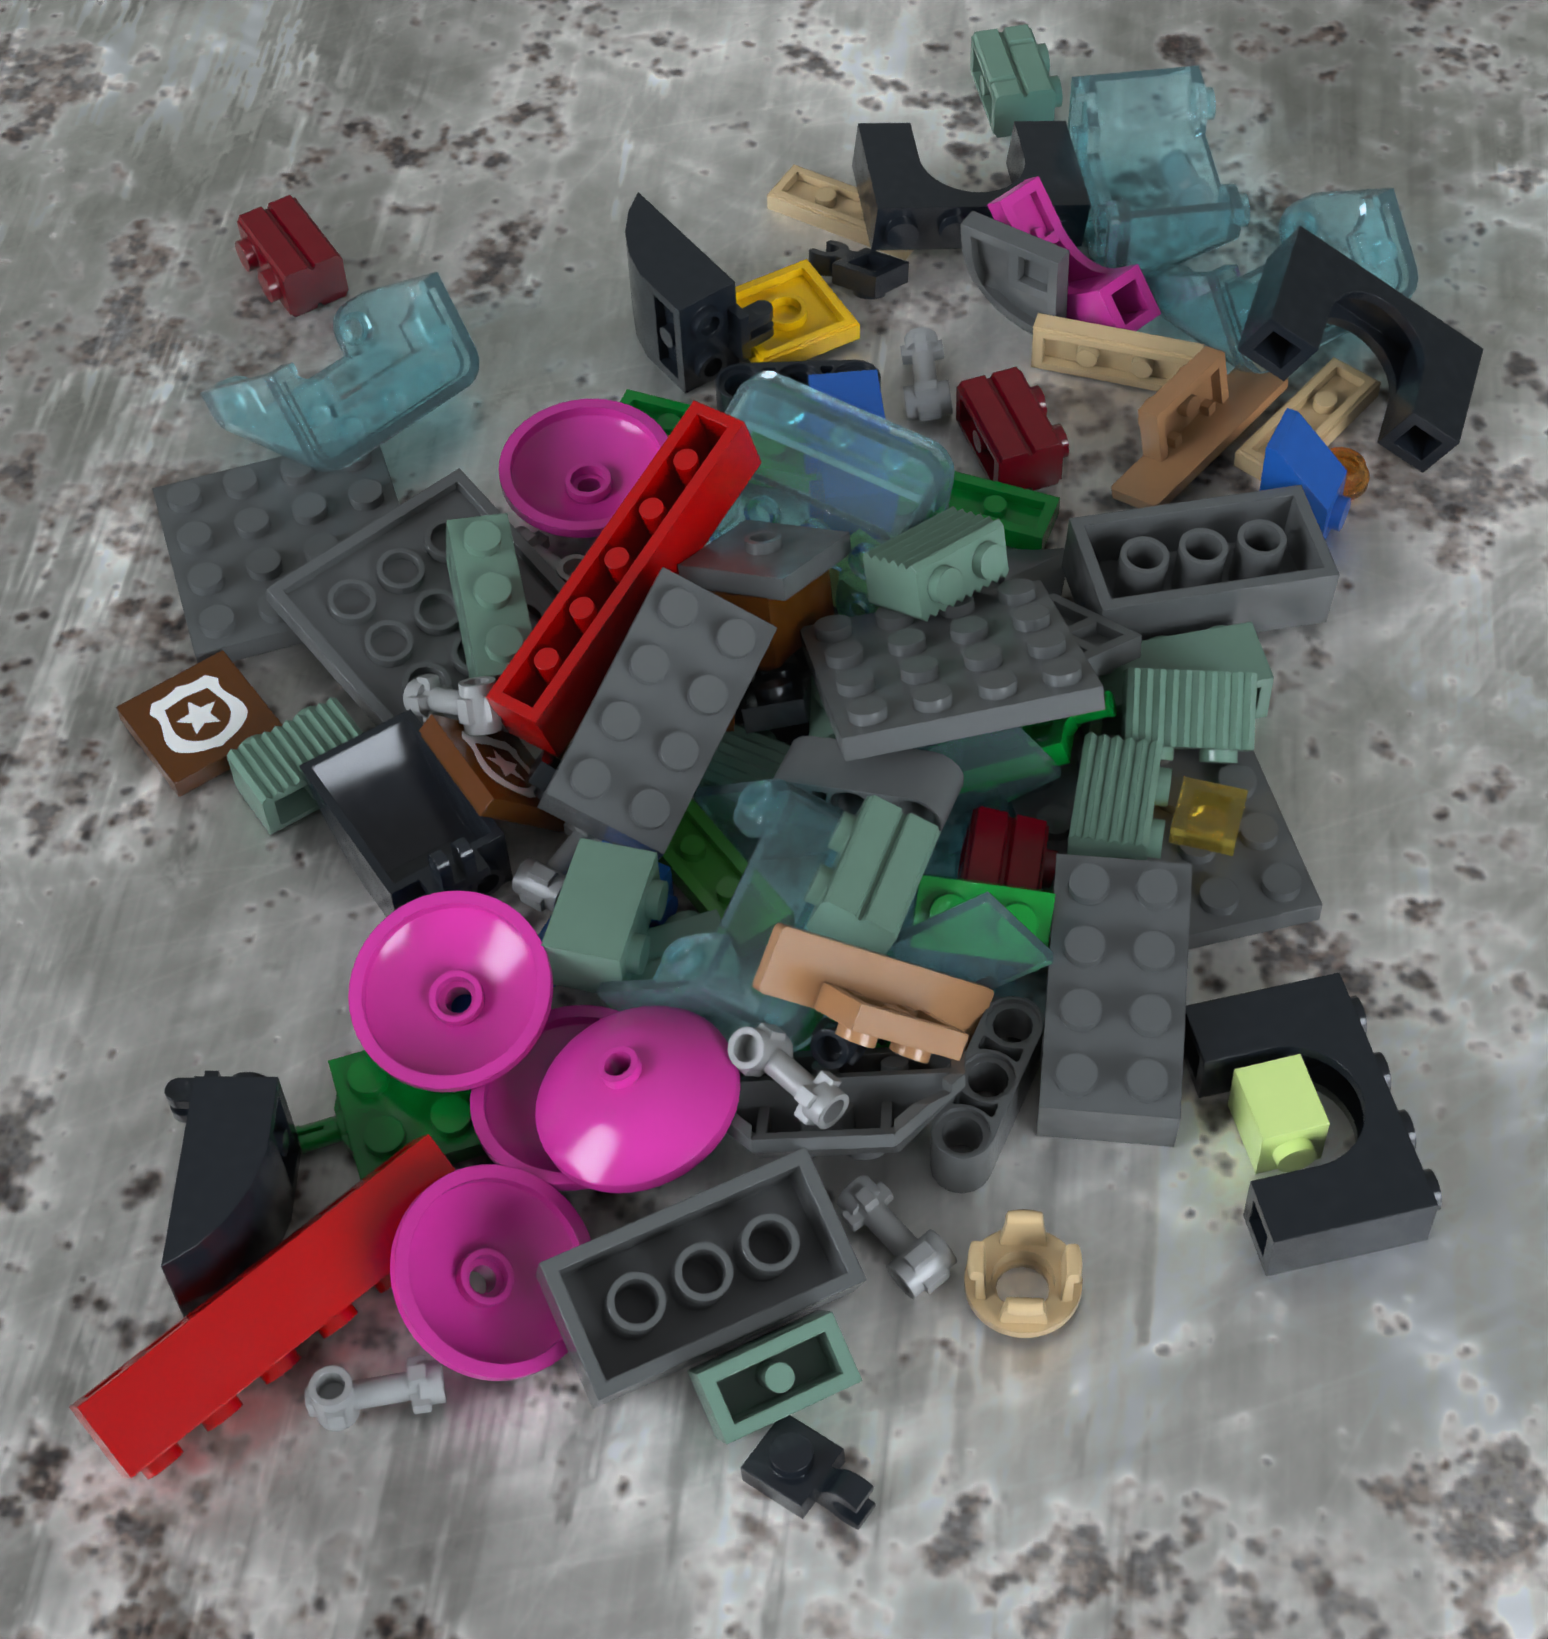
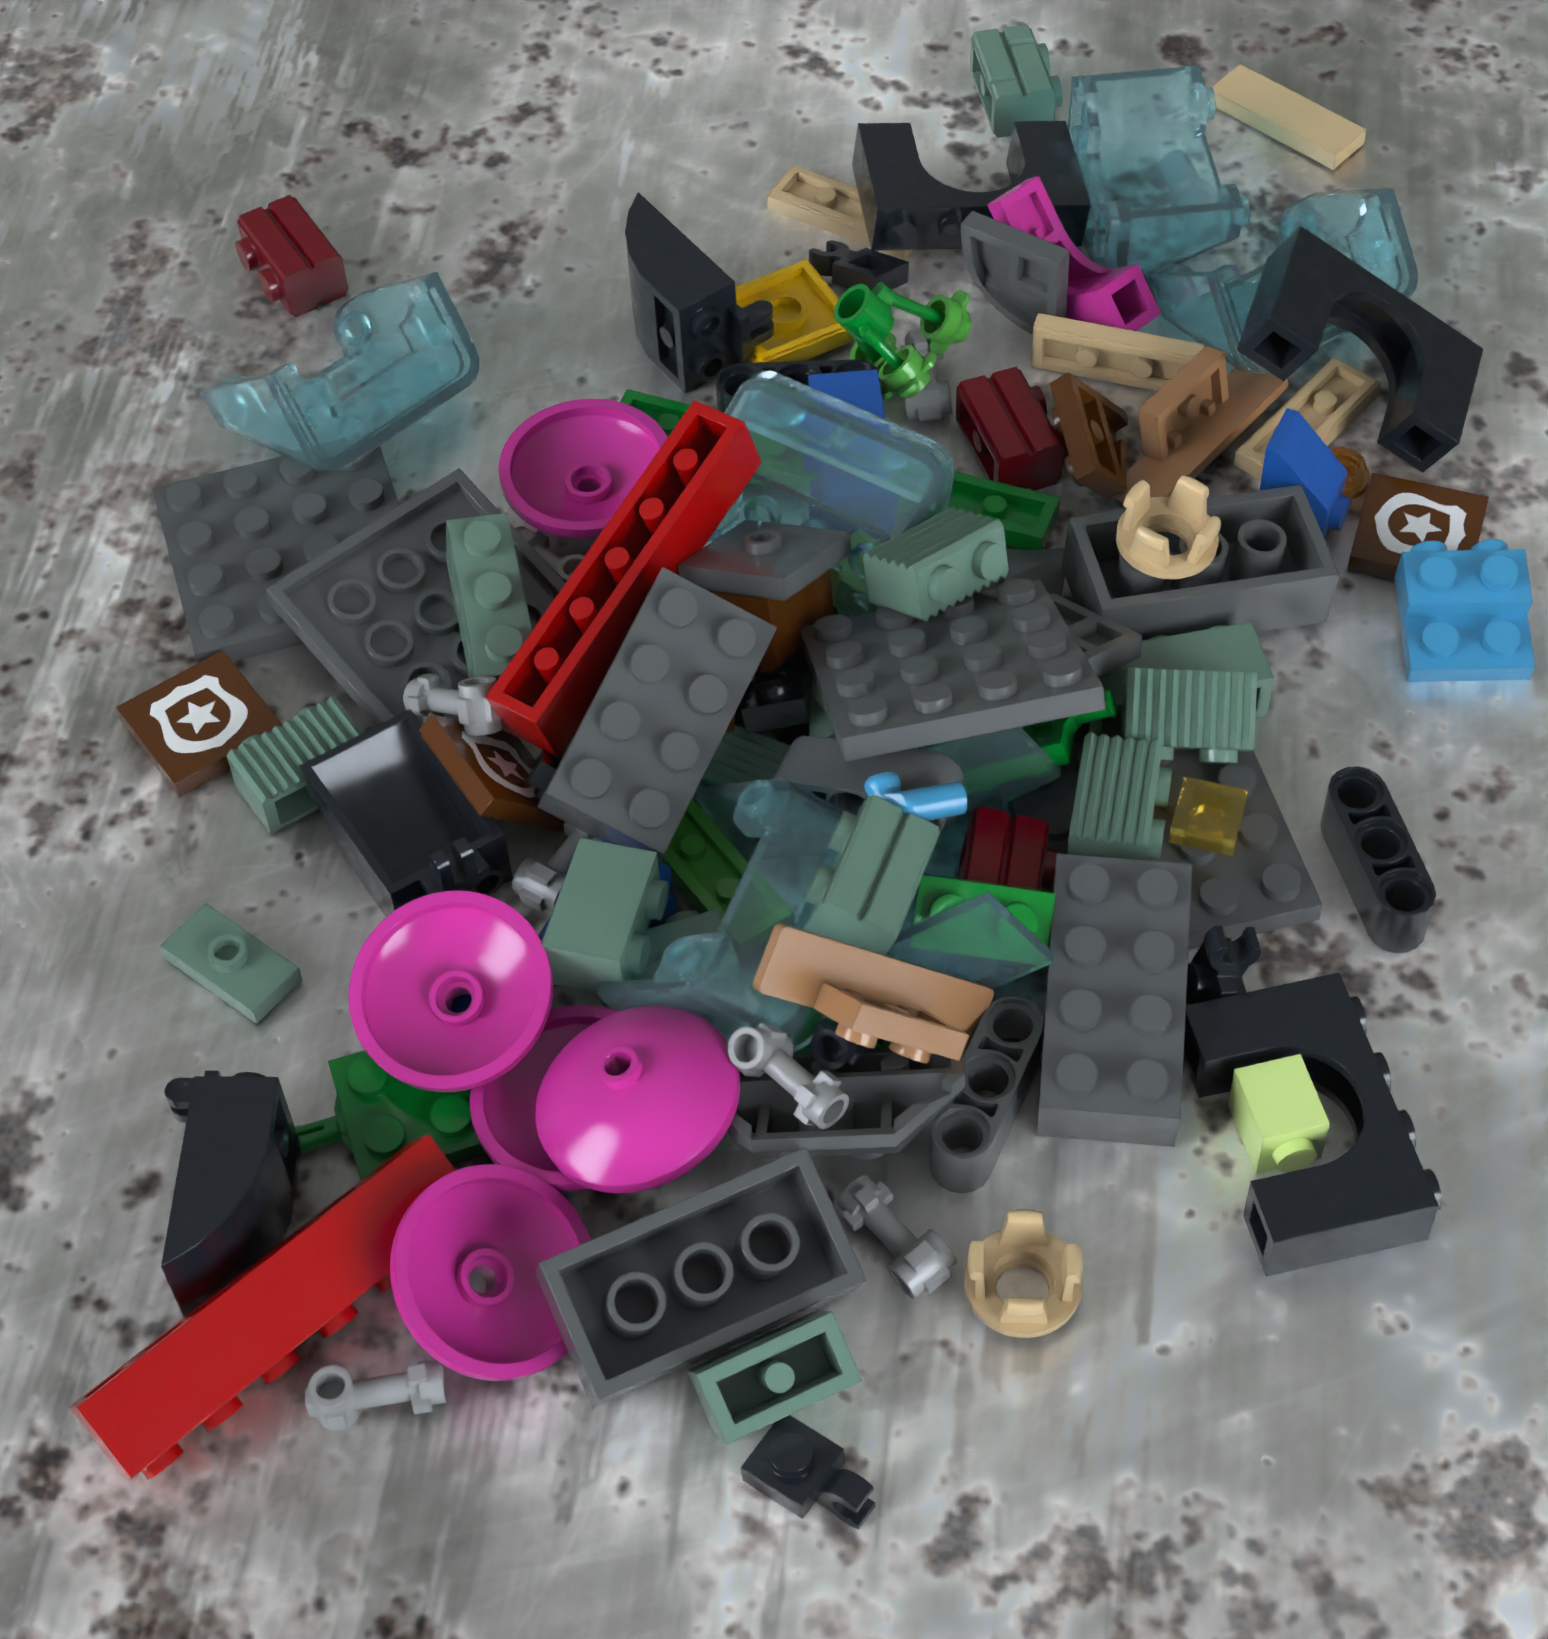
none -> sand green plate [160,903,303,1024]
none -> plant [834,282,971,399]
none -> dark azure arm [864,772,967,821]
none -> reddish brown wing [1049,372,1128,500]
none -> tan piece [1116,475,1221,579]
none -> black plate [1186,926,1261,1004]
none -> tan tile [1207,64,1367,170]
none -> black beam [1320,766,1436,953]
none -> reddish brown tile [1347,473,1489,580]
none -> dark azure plate [1394,539,1535,682]

